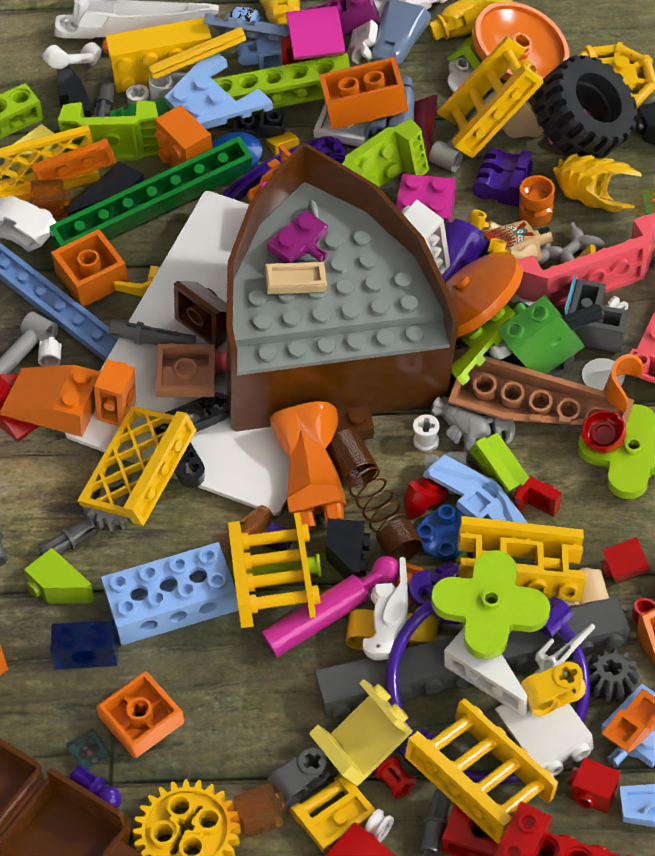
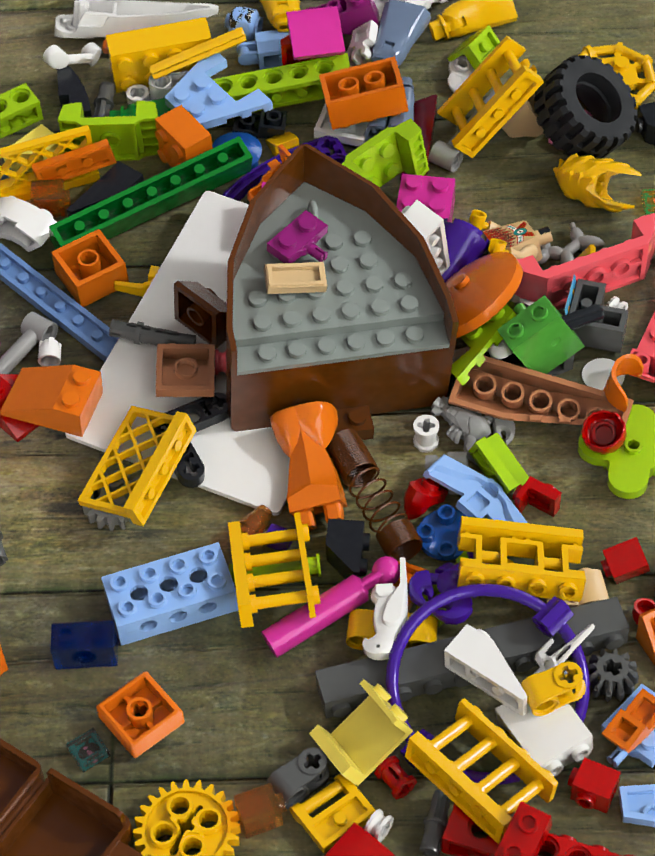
lime slope [24,548,95,604] -> none
dark grey axle [39,517,97,556] -> none
dark purple axle [70,765,122,808] -> none
orange brick [94,359,136,427] -> none
sand blue wing [204,13,289,42] -> none
lime plant [431,550,550,660] -> none
orange dish [472,1,569,81] -> none
dark purple legs [472,148,533,207] -> none
orange wheel [518,175,555,227] -> none

